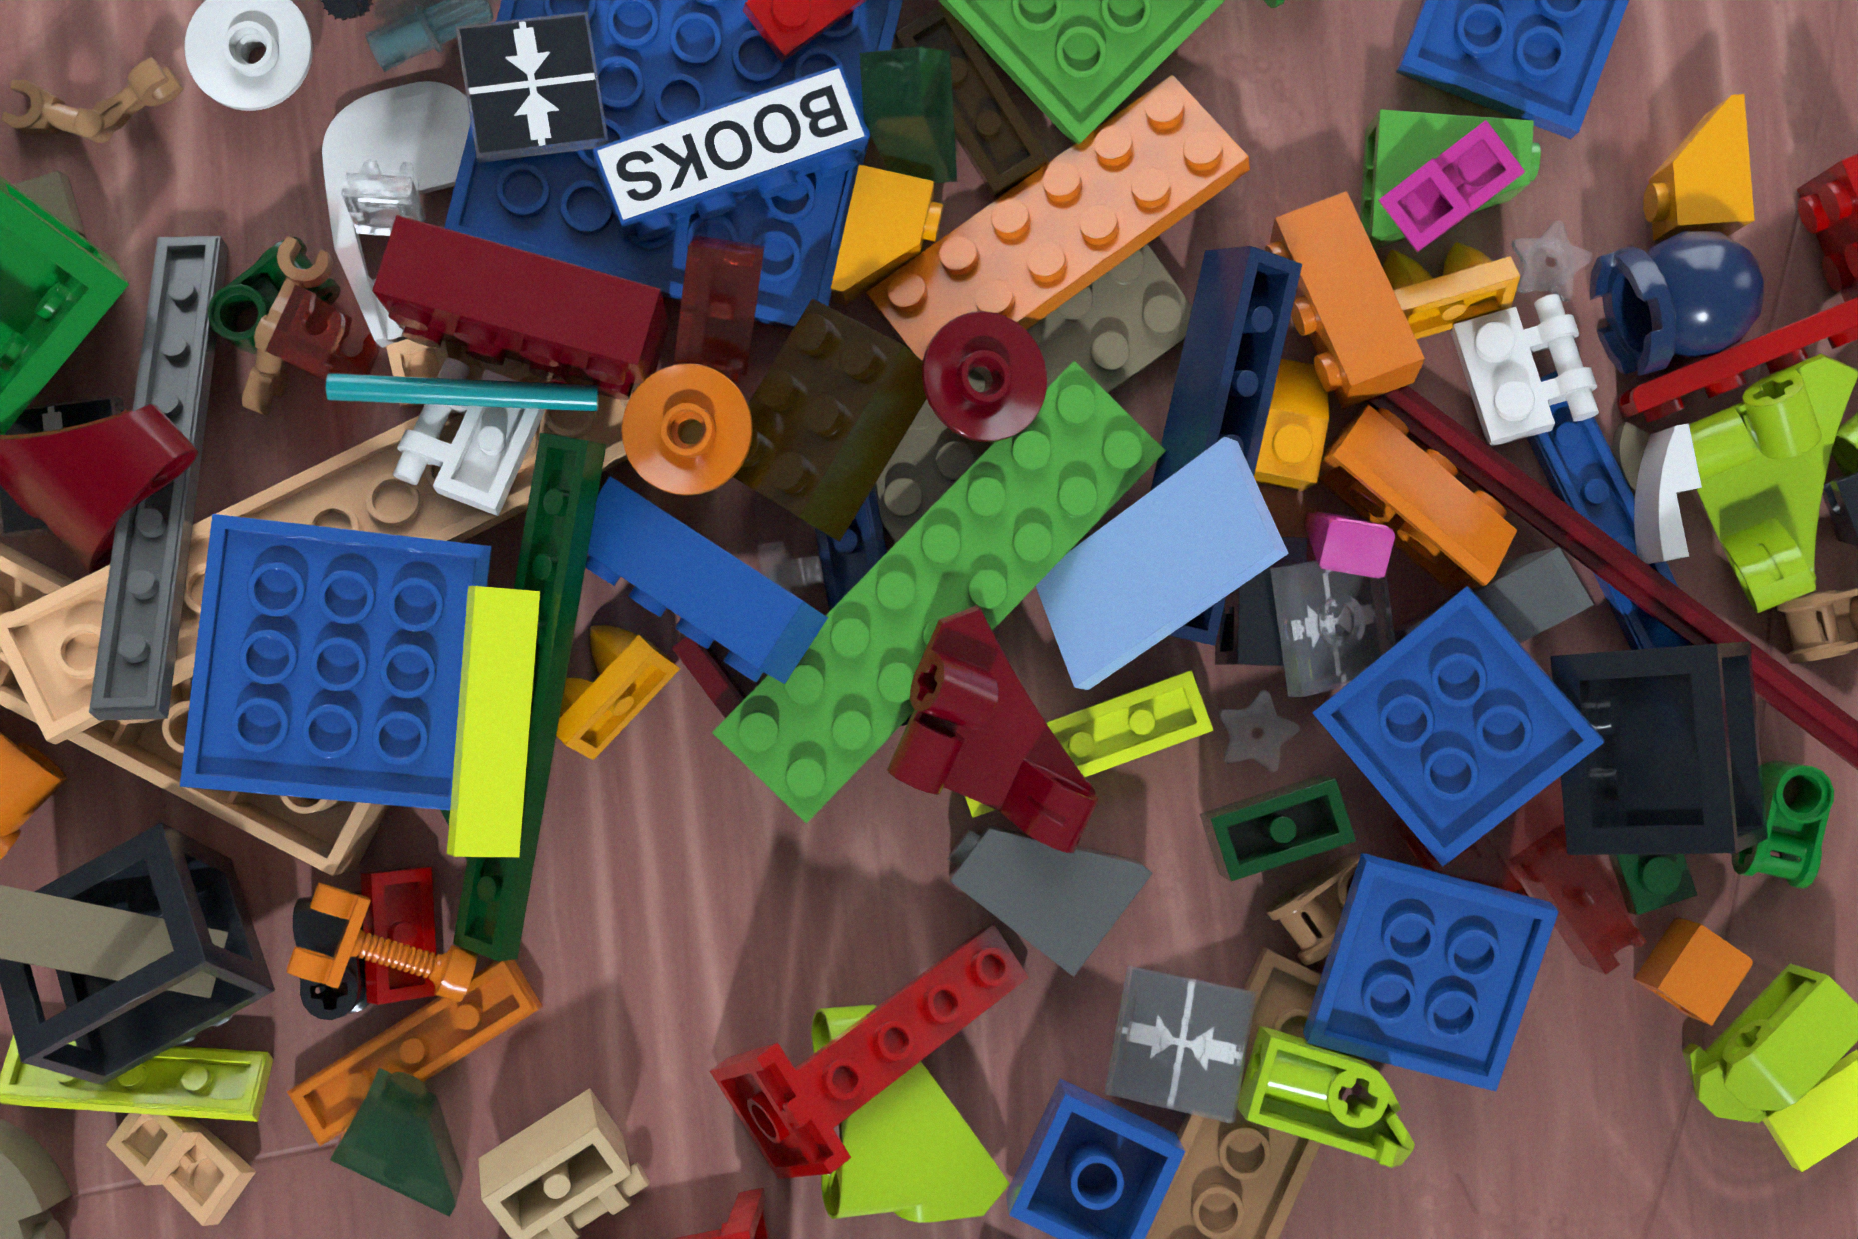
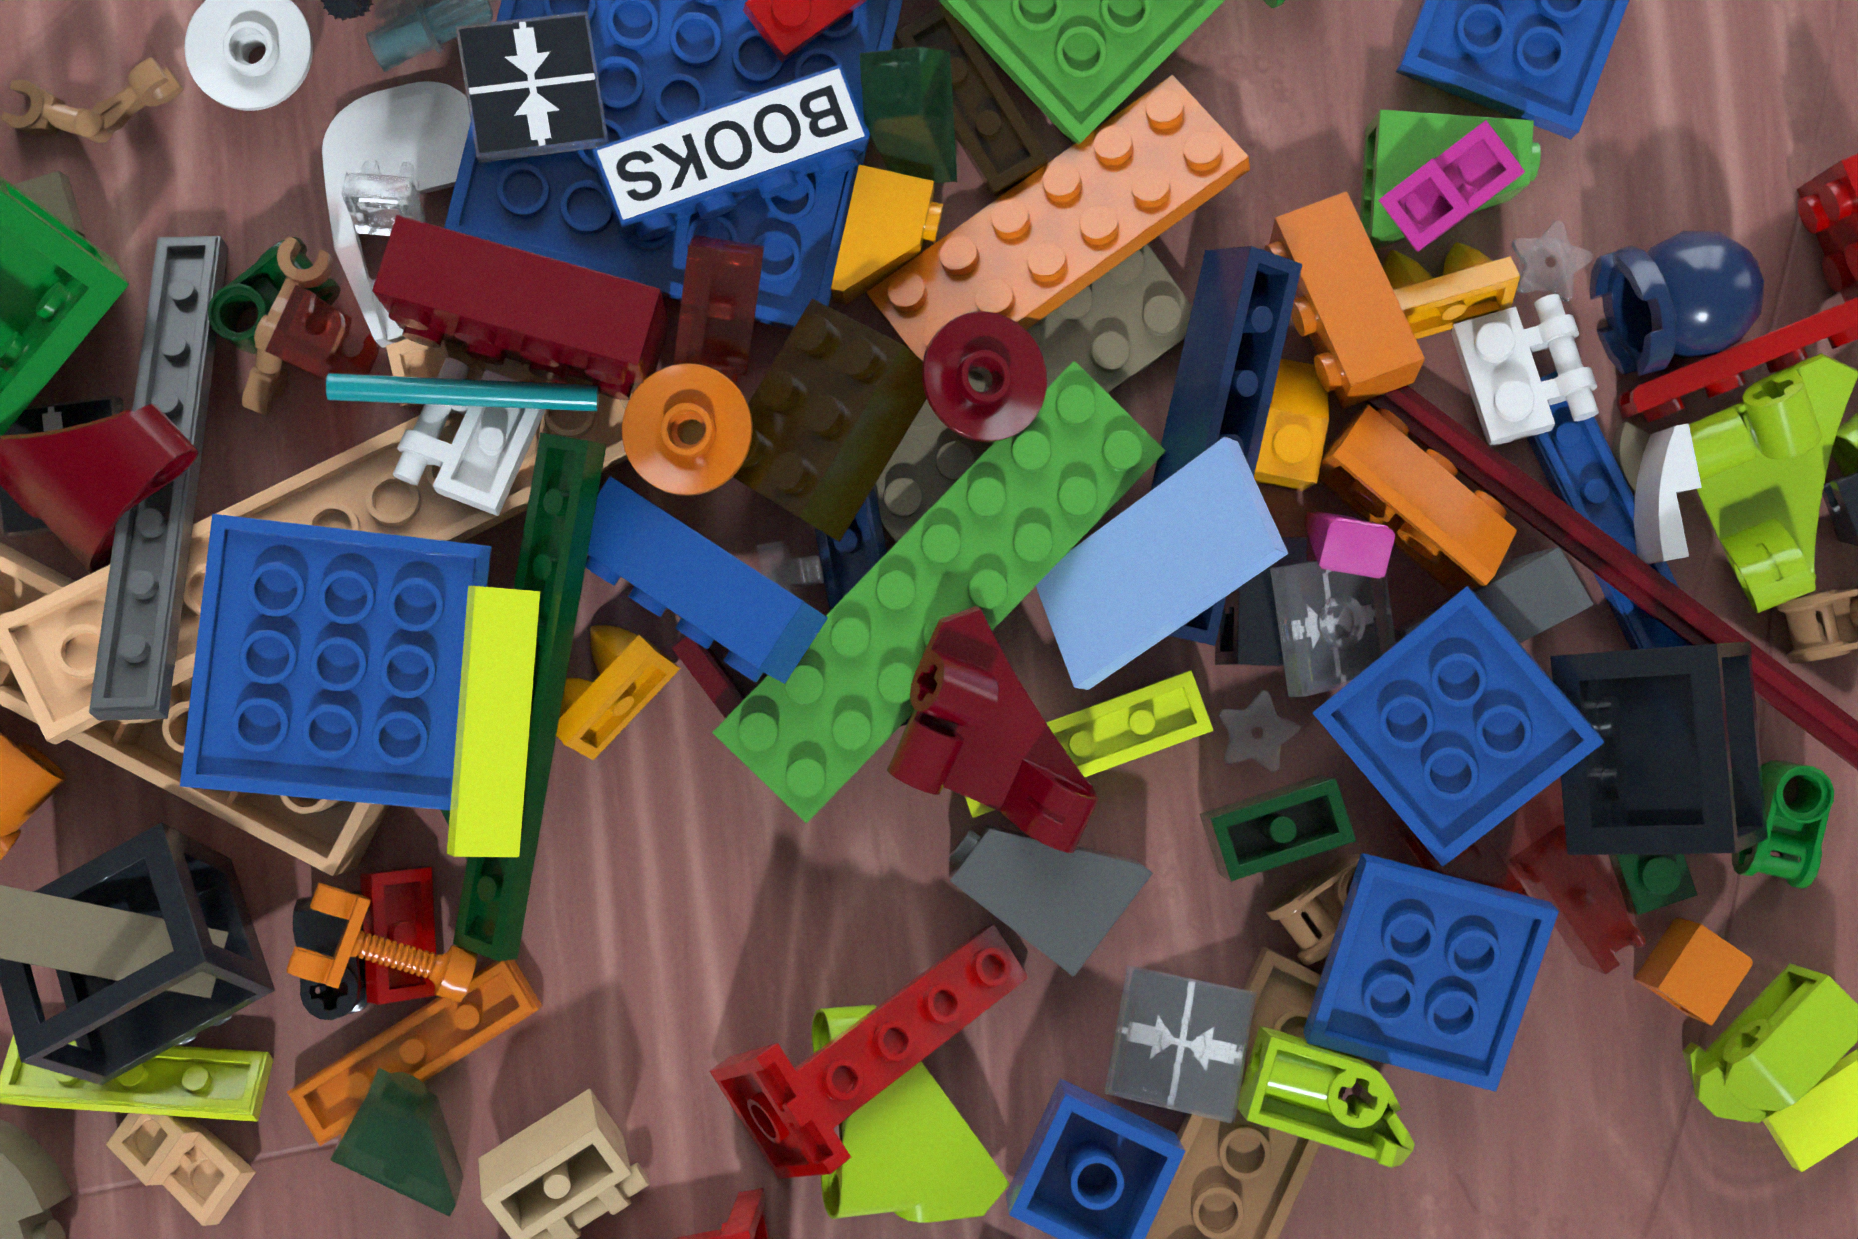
light orange slope [1643,94,1755,241] -> none

